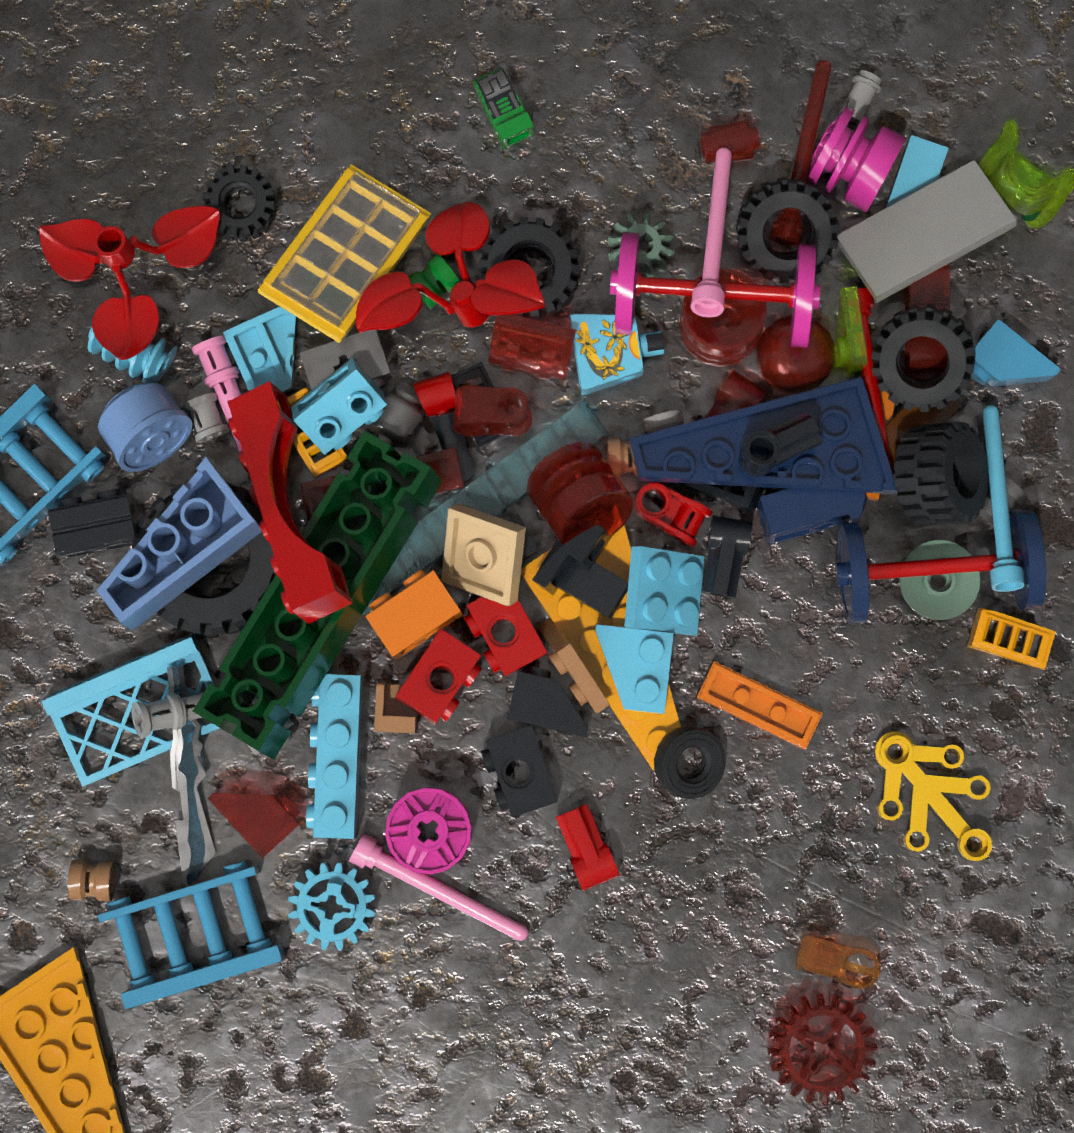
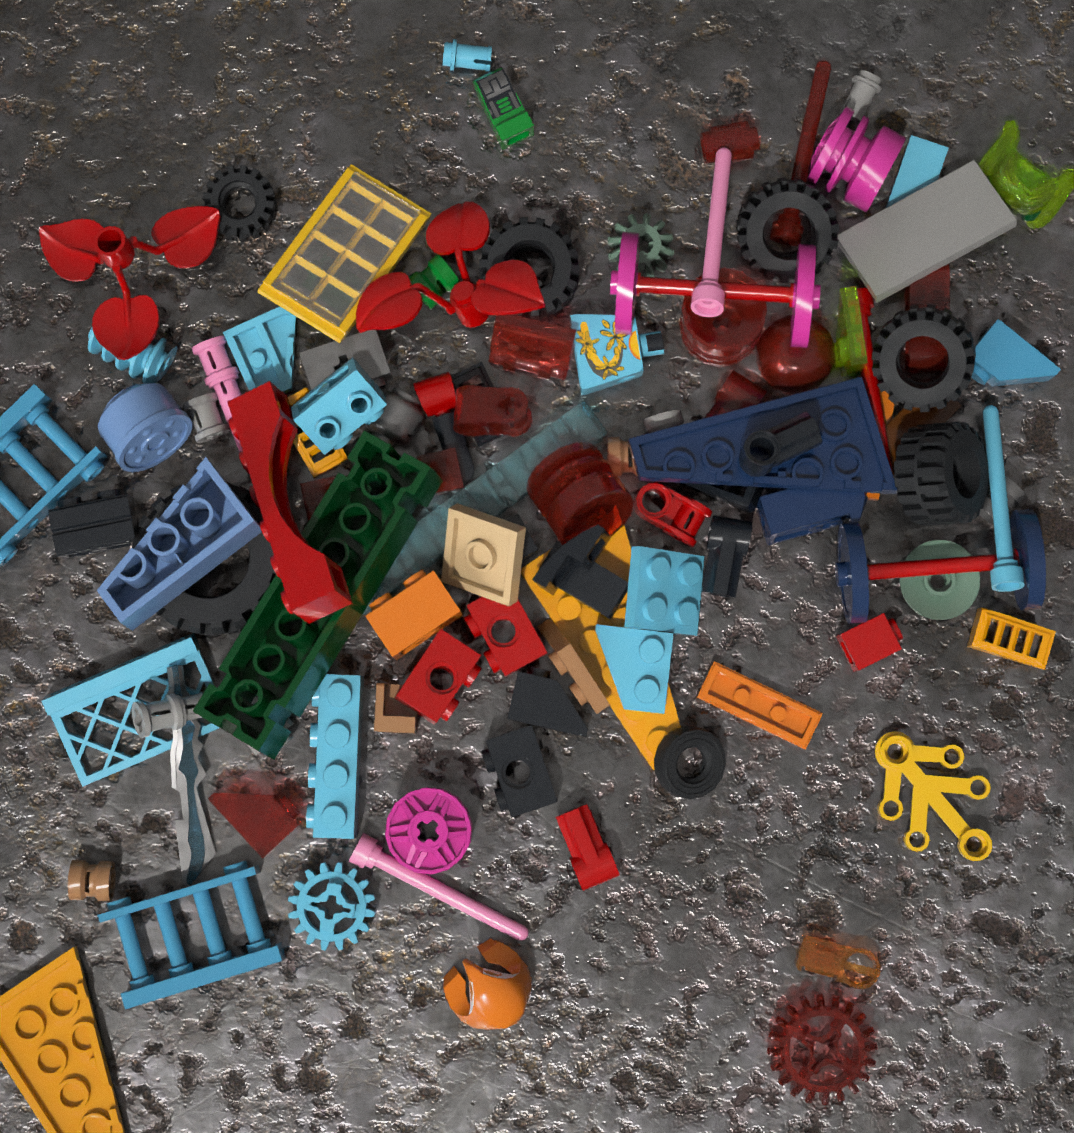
none -> medium azure pin [442,39,492,72]
none -> orange piece [443,938,532,1030]
none -> red brick [836,613,903,672]

